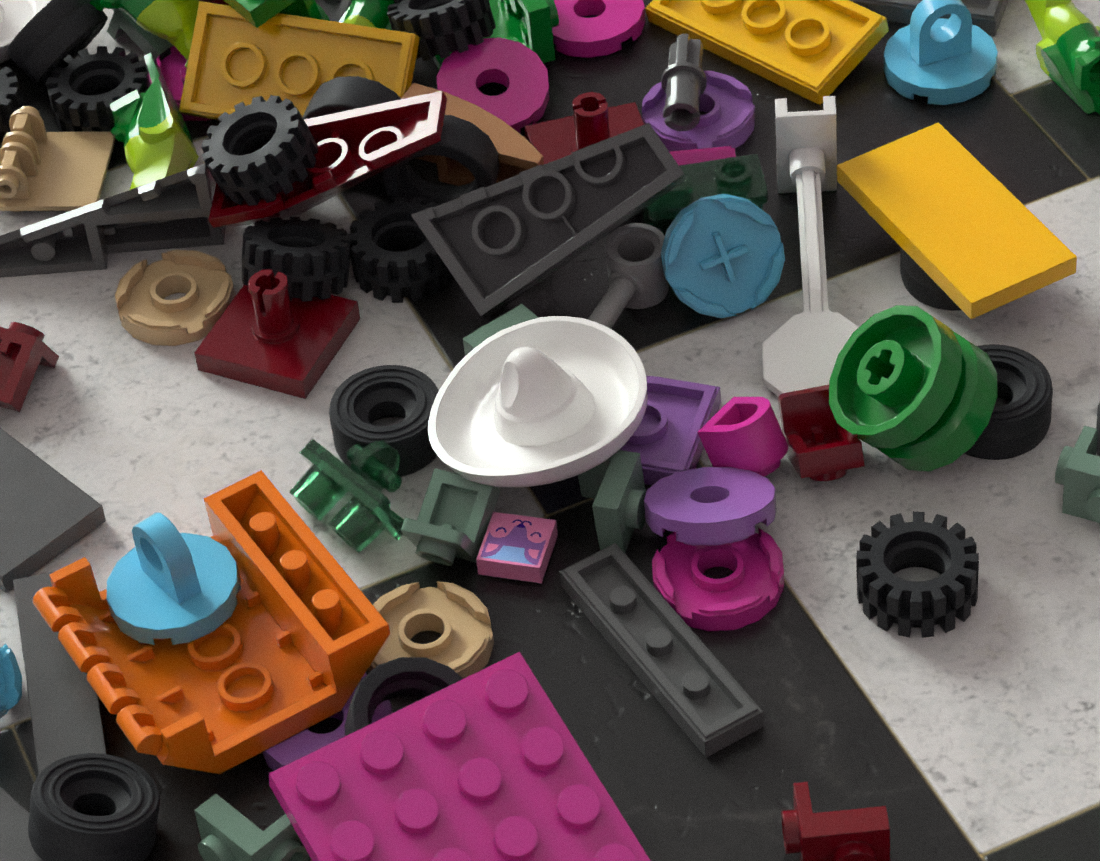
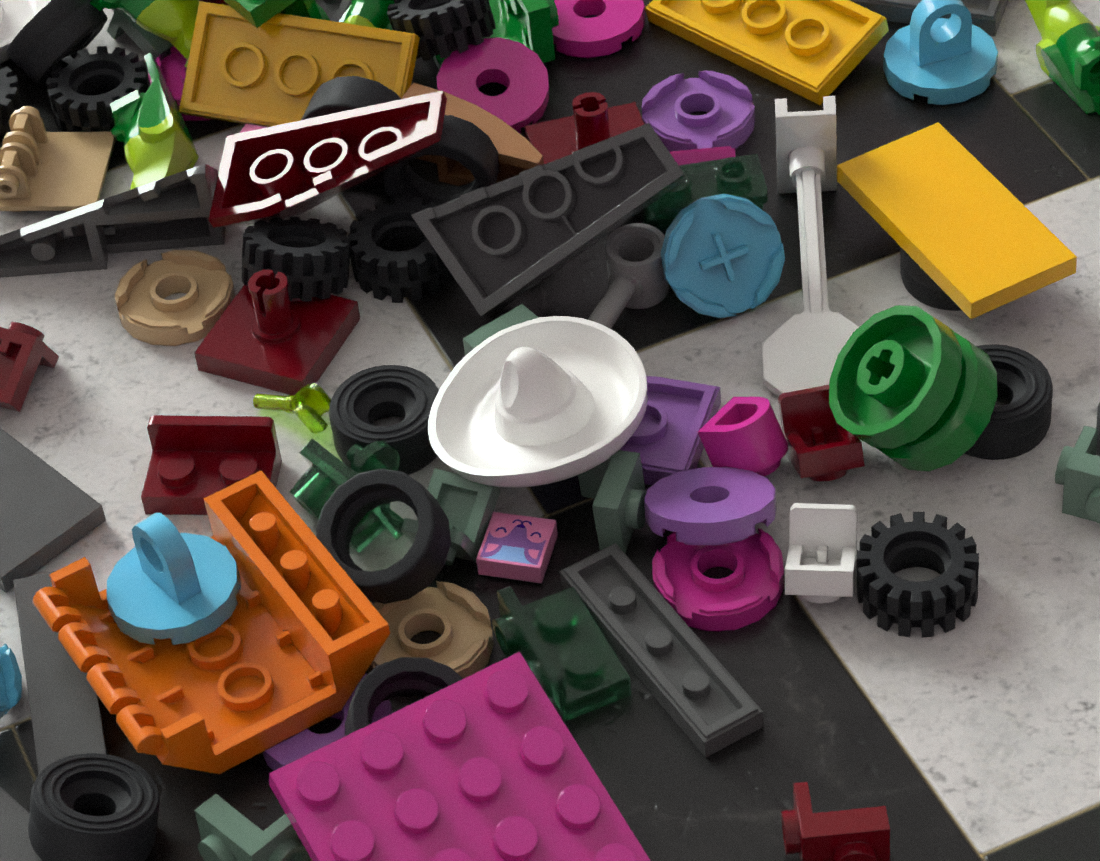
black tyre [201,95,318,206] -> none
dark grey axle [661,34,707,131] -> none
none -> dark red bracket [141,415,282,515]
none -> clear neon green hand [253,383,331,434]
none -> black tyre [316,468,451,604]
none -> clear green bracket [492,586,632,722]
none -> white bracket [785,503,857,603]

